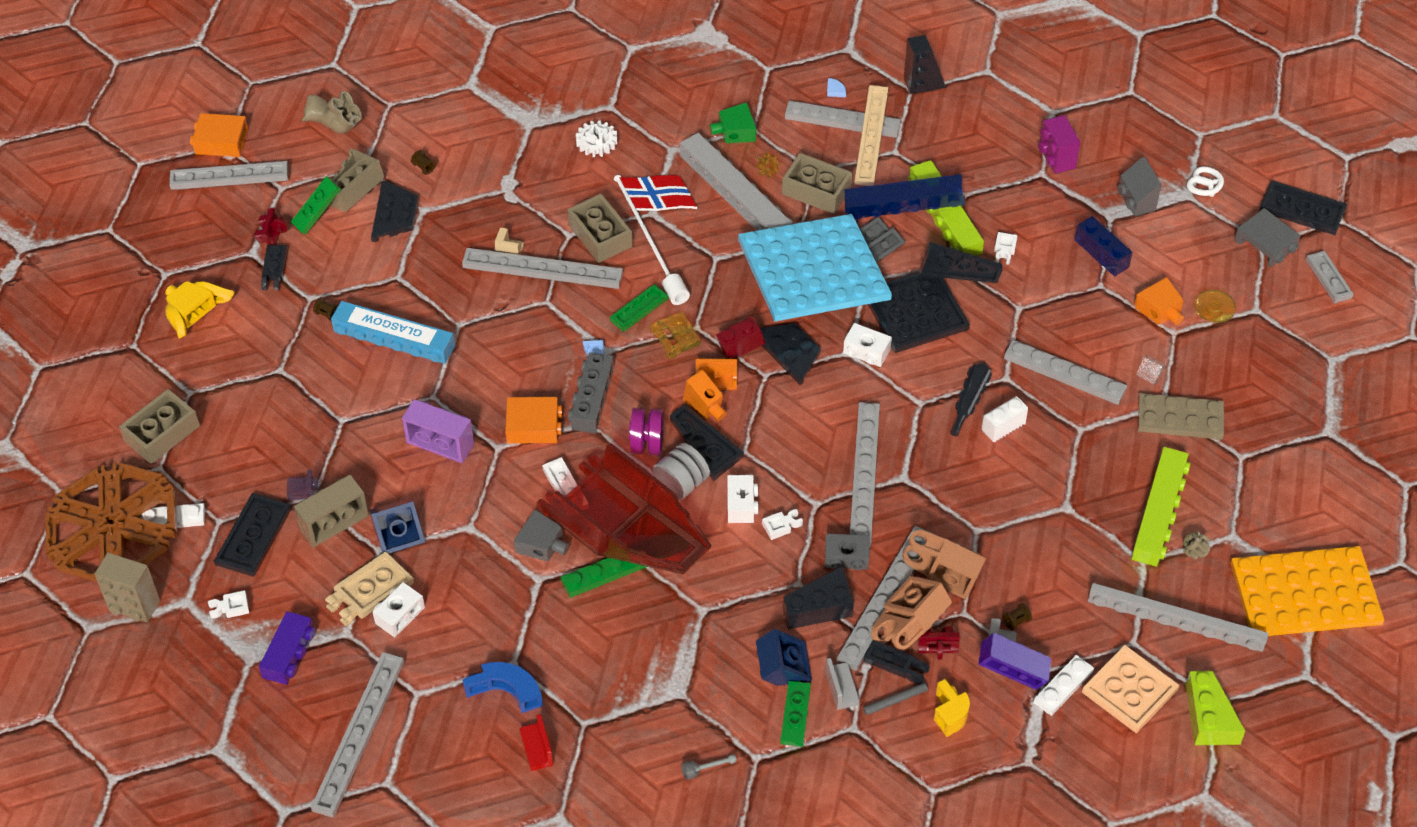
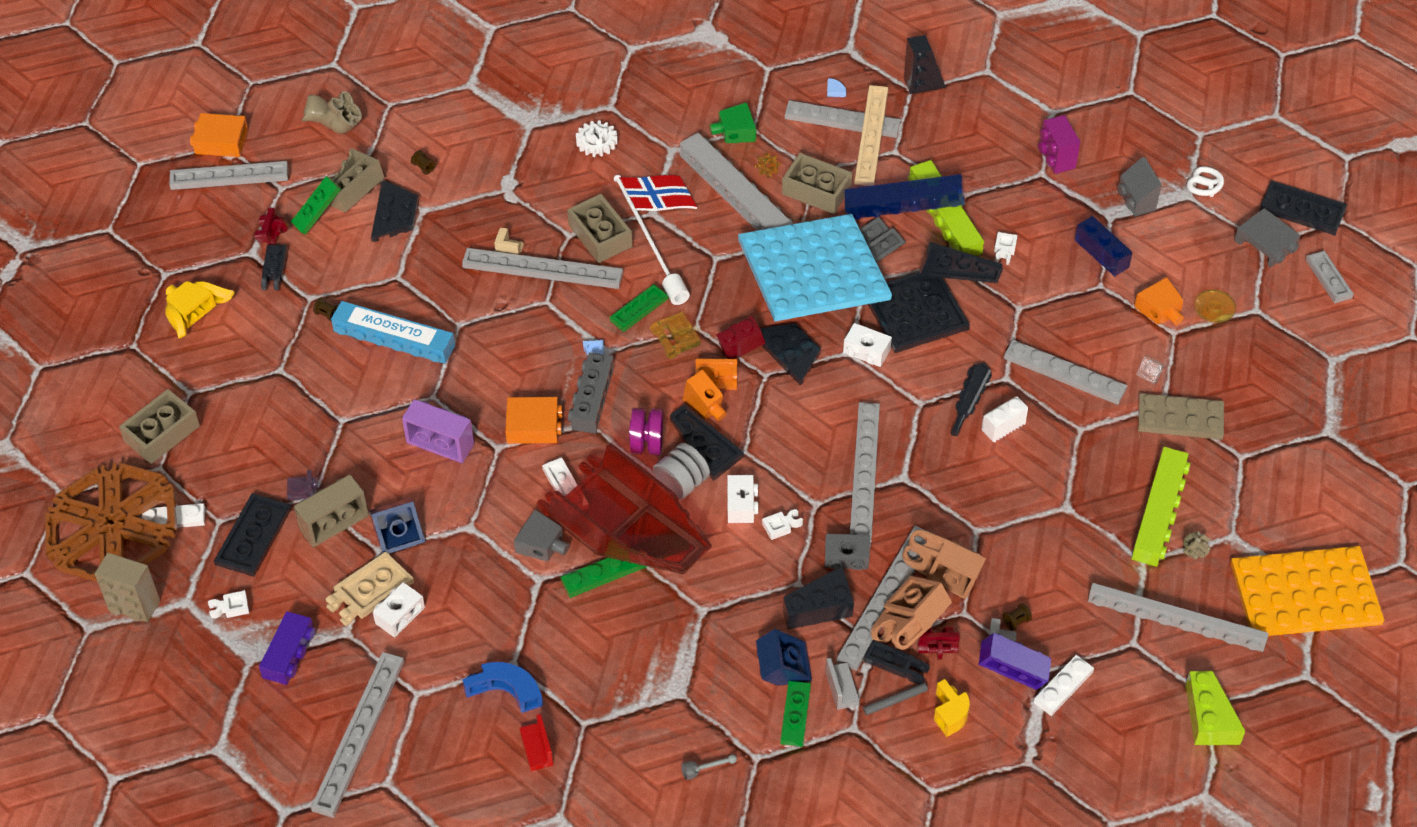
light nougat plate [1082,645,1179,734] -> none

